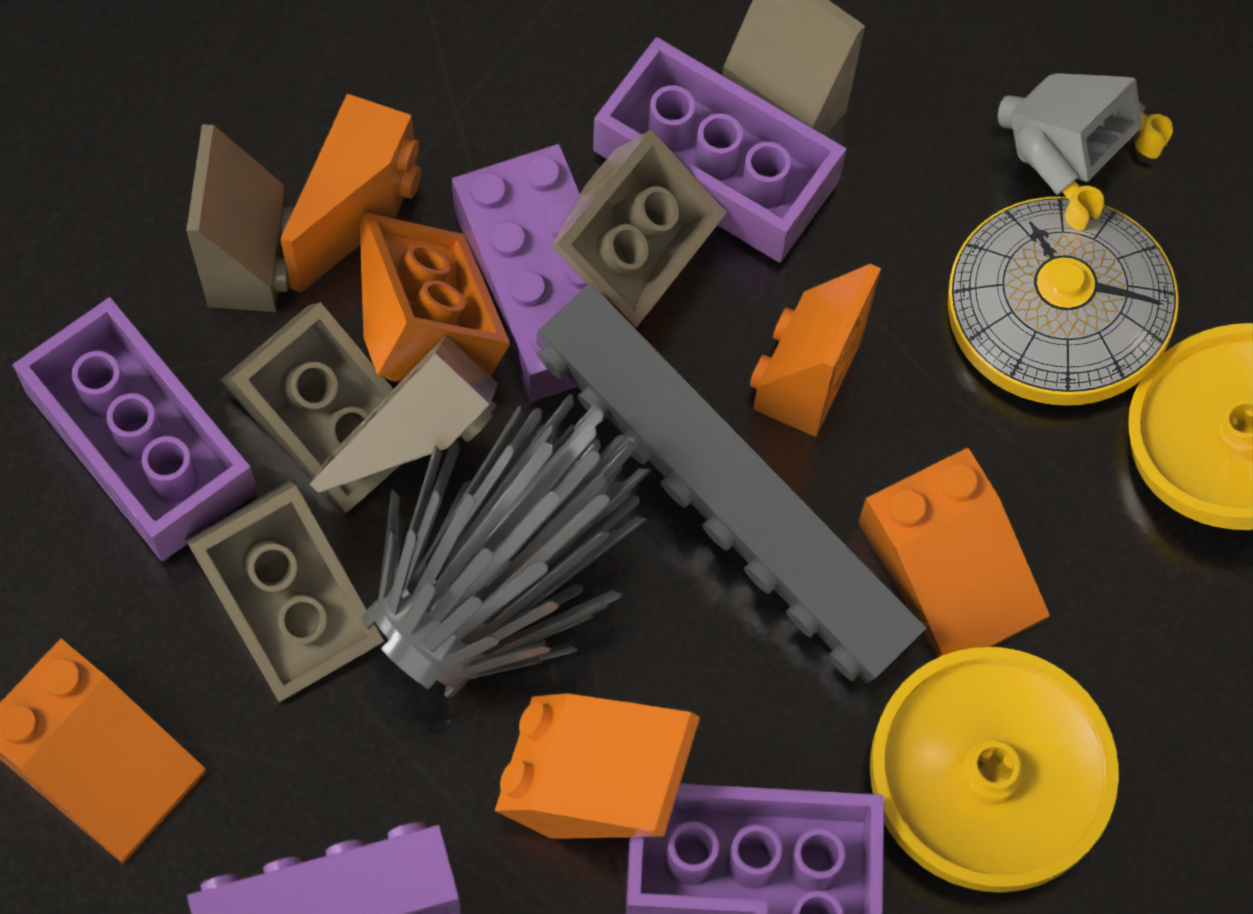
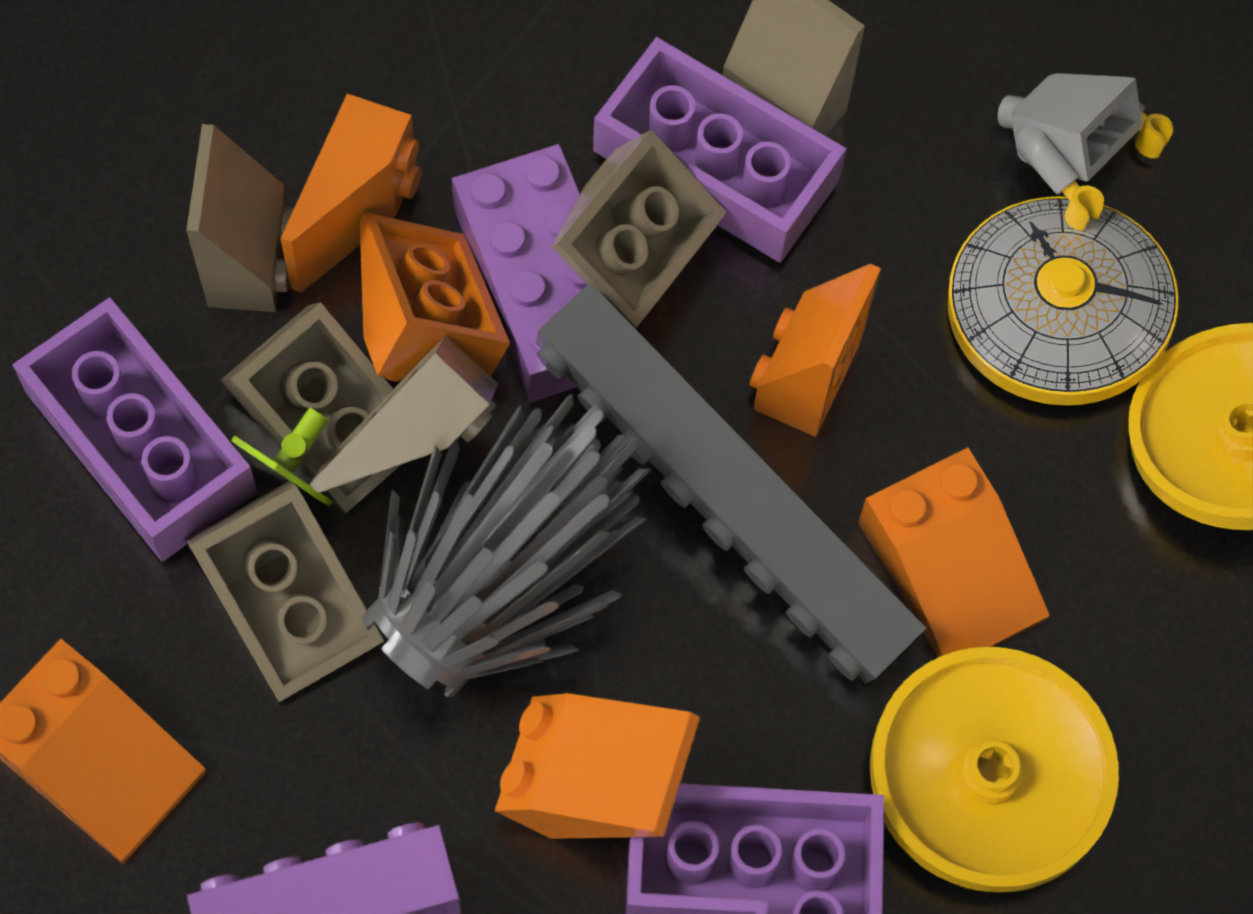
none -> lime shield [230,407,333,507]

